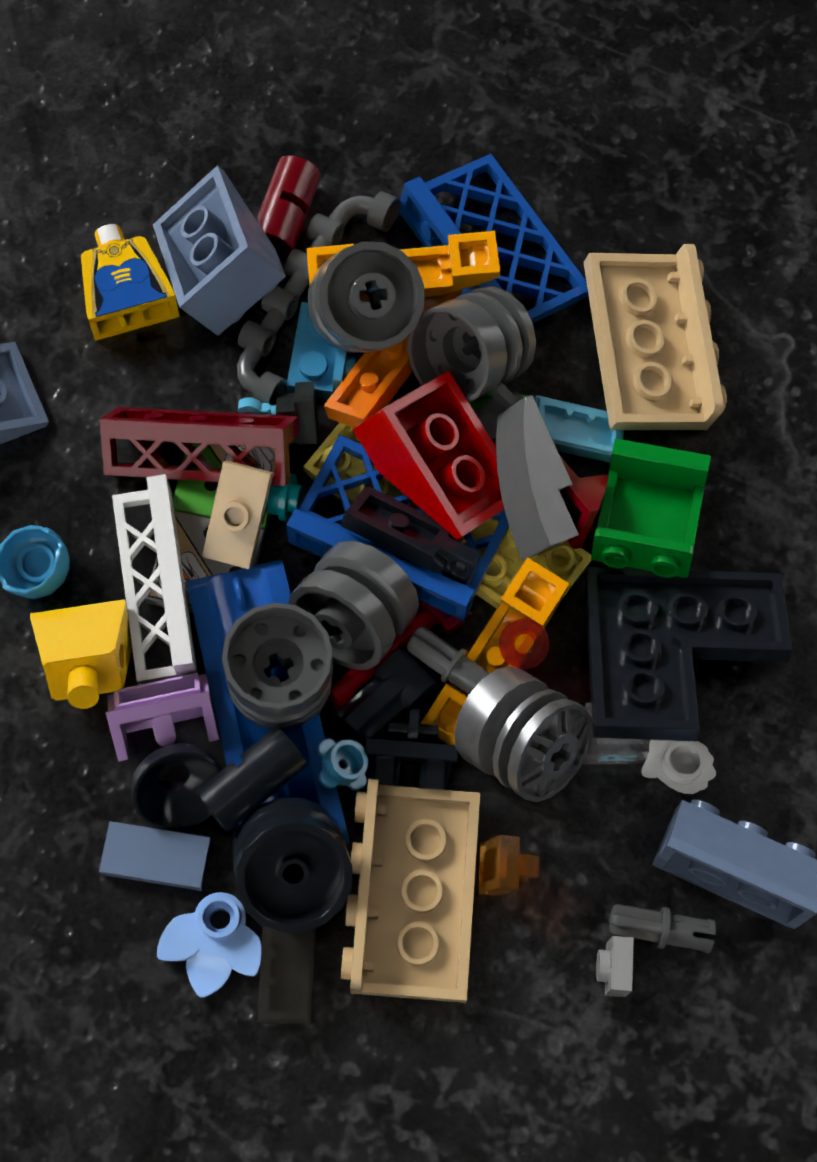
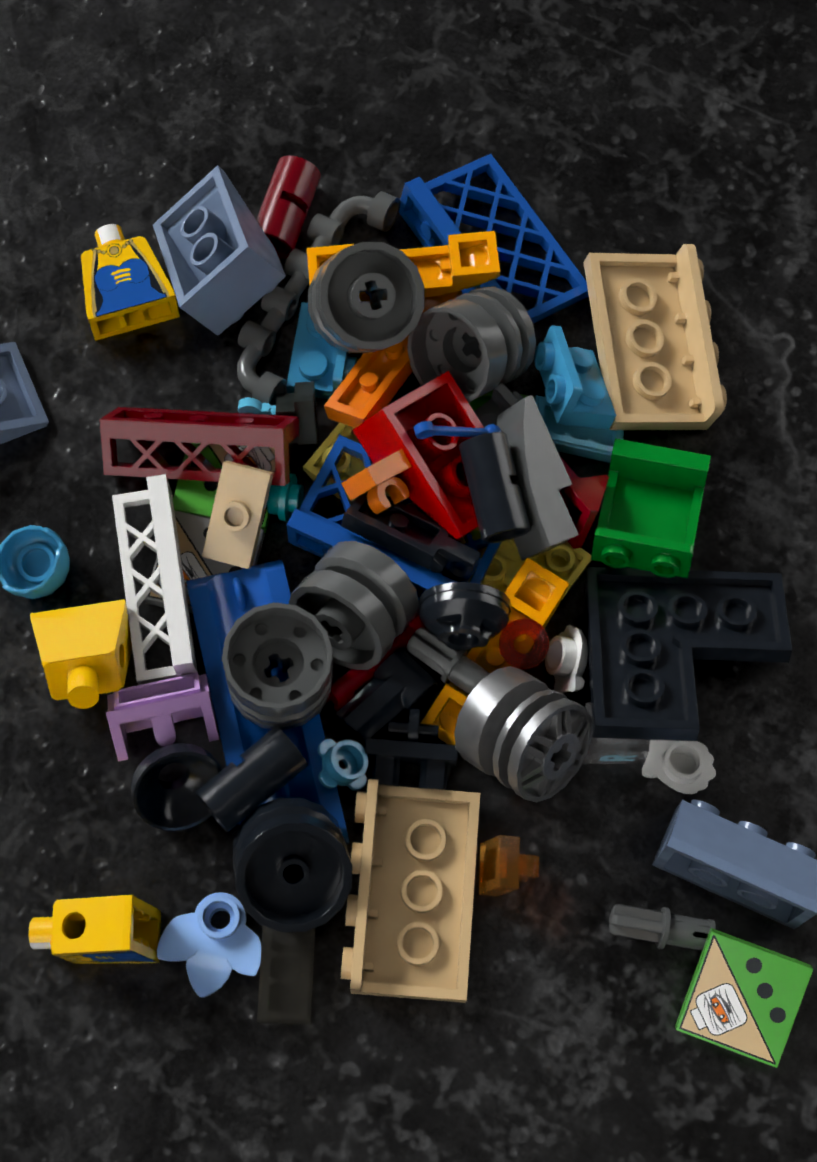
sand blue tile [99,821,212,891] -> none
light grey plate [596,936,634,997] -> none
none -> yellow torso [28,895,161,964]
none -> orange tile [341,449,412,514]
none -> blue hinge [414,421,502,439]
none -> black piece [419,582,511,650]
none -> black pin [458,432,531,543]
none -> dark azure bracket [534,325,616,429]
none -> white animal [545,624,588,694]
none -> tile [675,928,813,1068]

